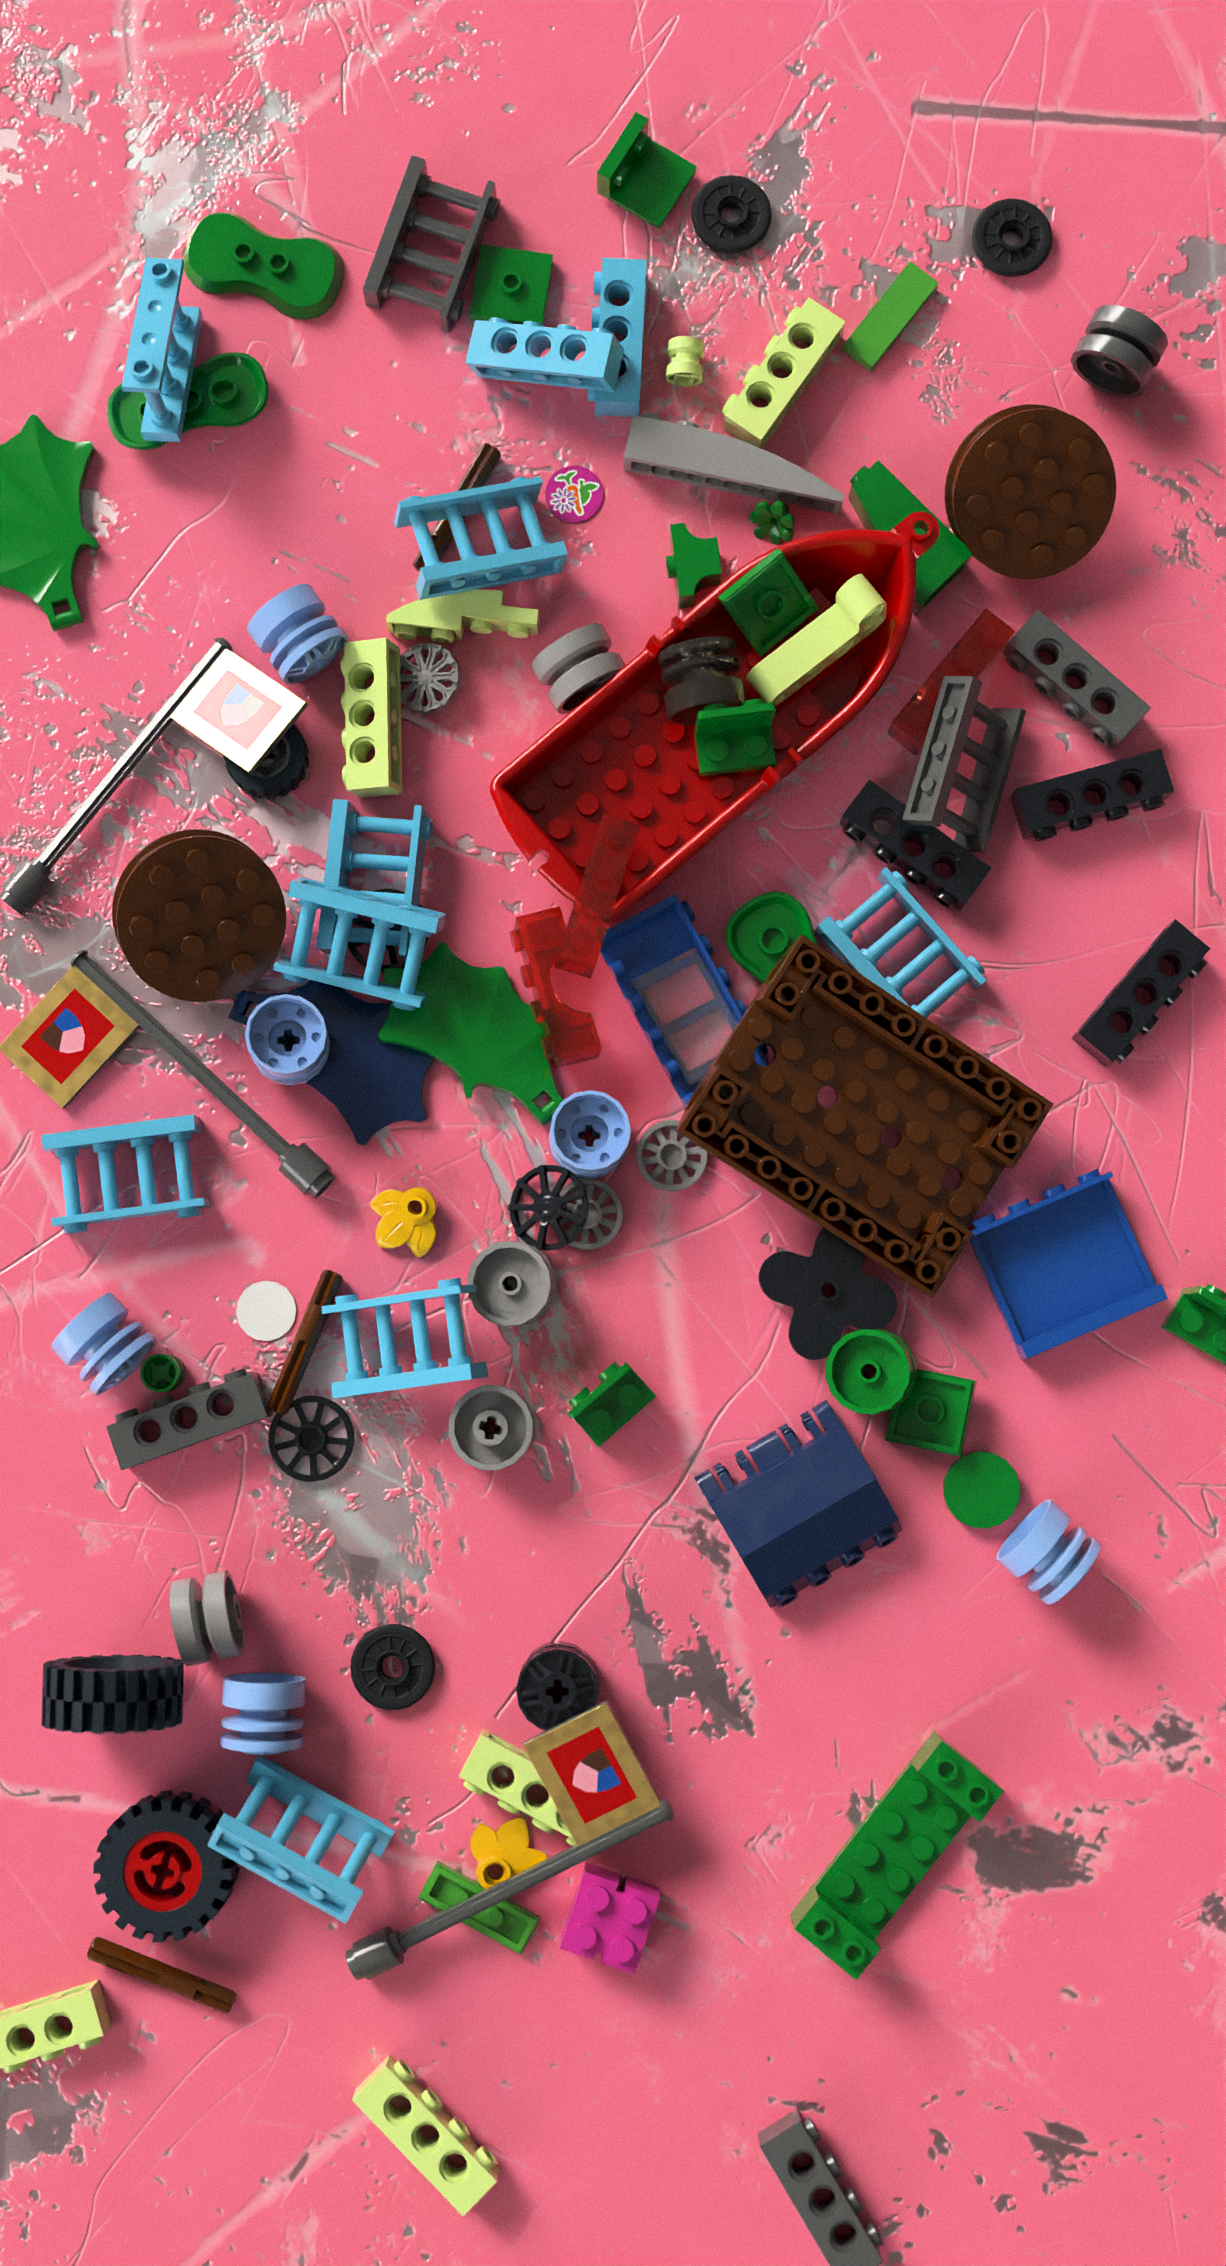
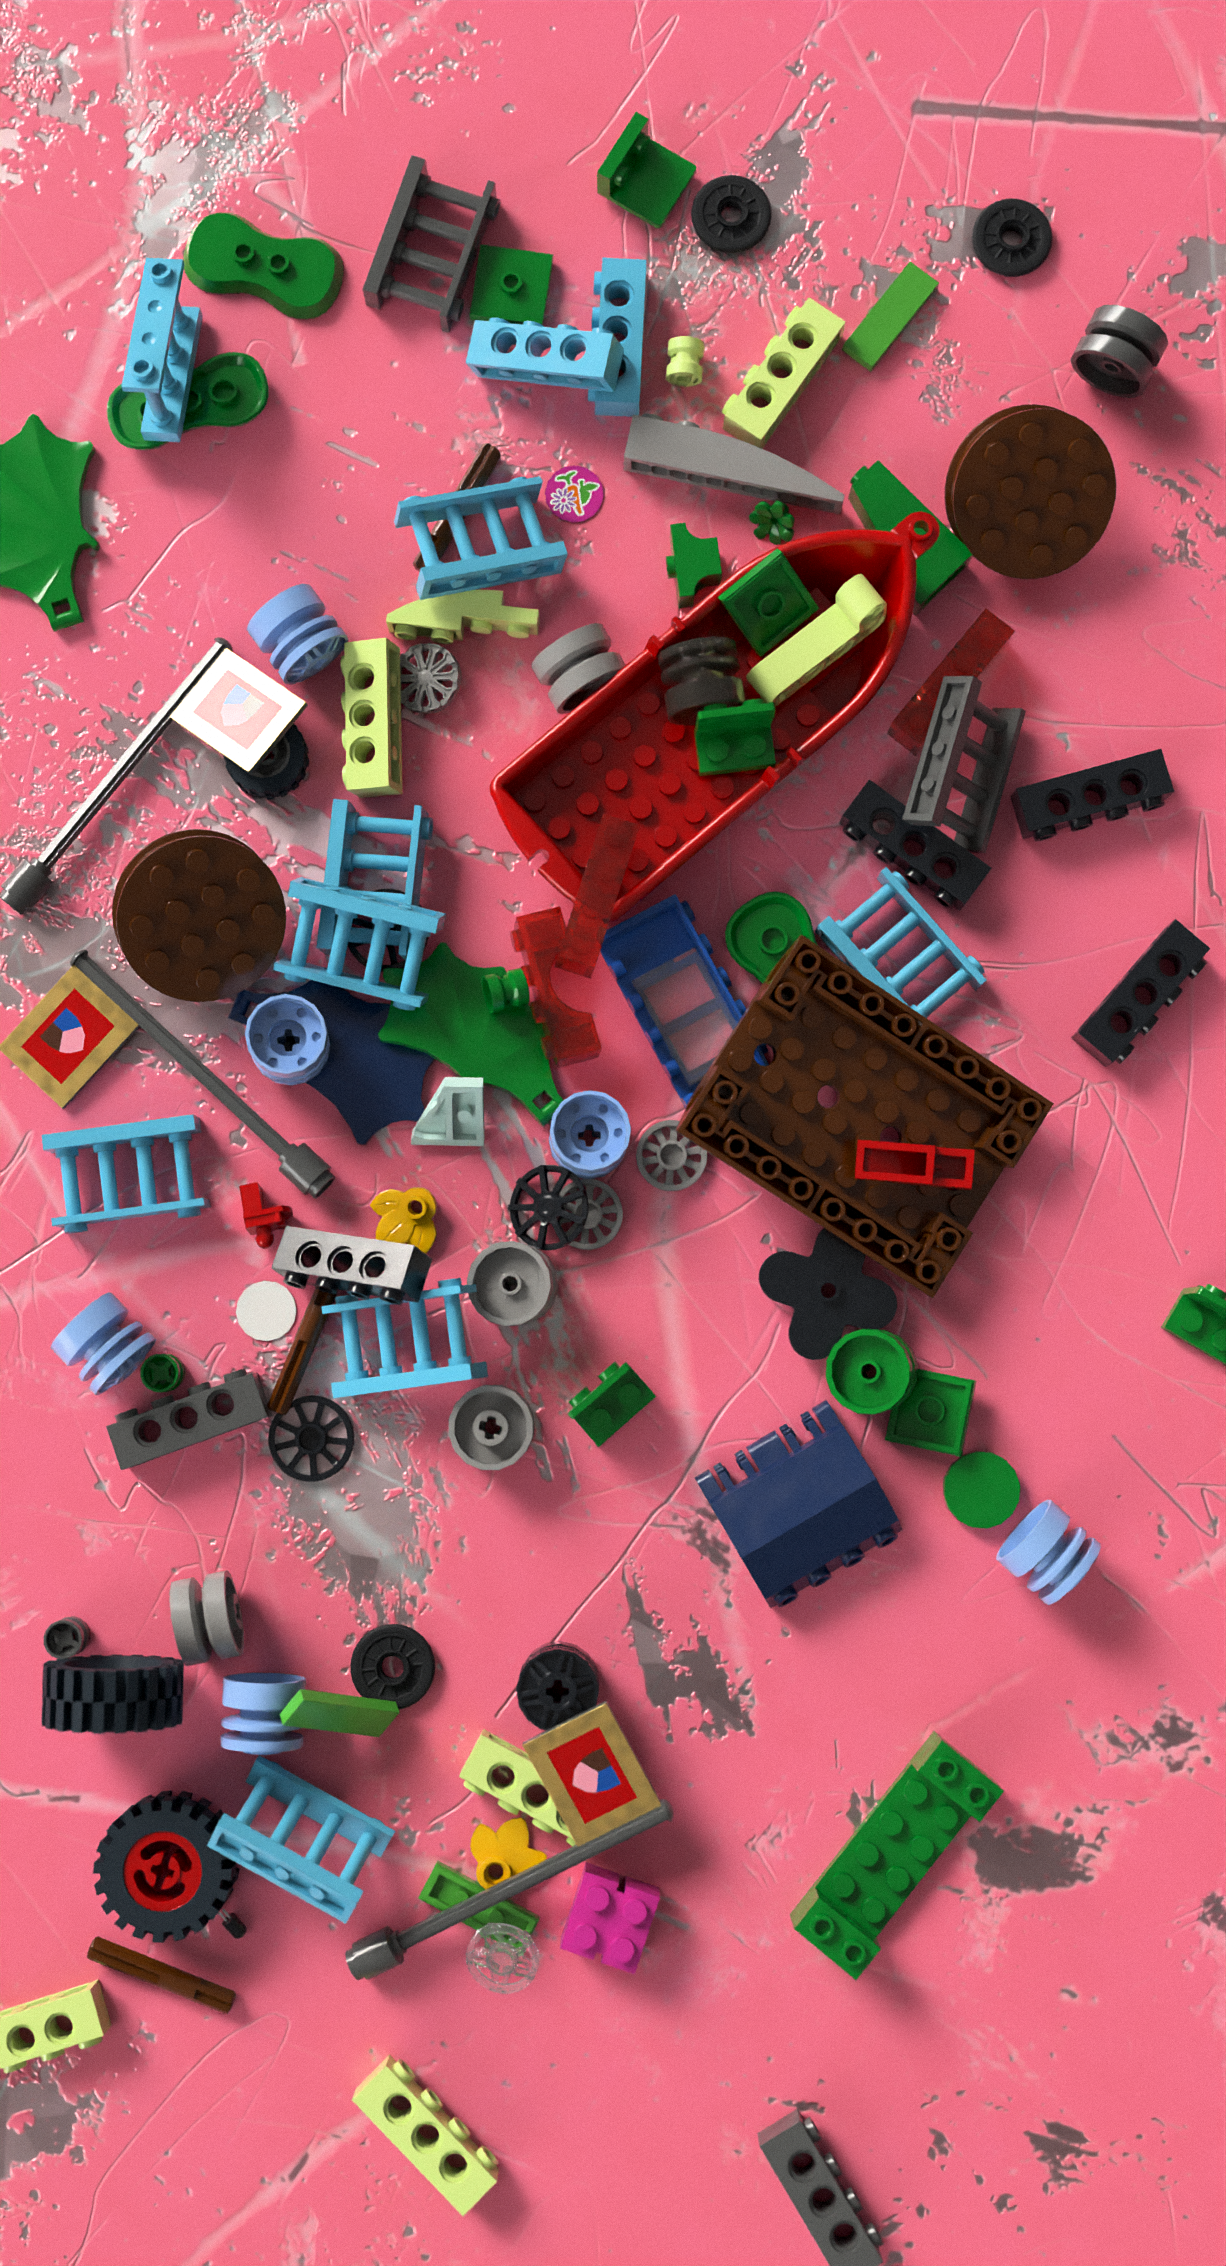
blue panel [969,1169,1168,1359] -> none
dark grey brick [1002,609,1151,749] -> none
none -> dark grey wheel [43,1616,90,1659]
none -> black piece [218,1909,247,1939]
none -> red piece [239,1182,293,1249]
none -> brick [271,1226,432,1305]
none -> bright green tile [280,1689,400,1737]
none -> light aqua wing [411,1077,485,1146]
none -> clear wheel [466,1922,539,1994]
none -> green wheel [481,968,530,1013]
none -> red slope [855,1140,975,1190]

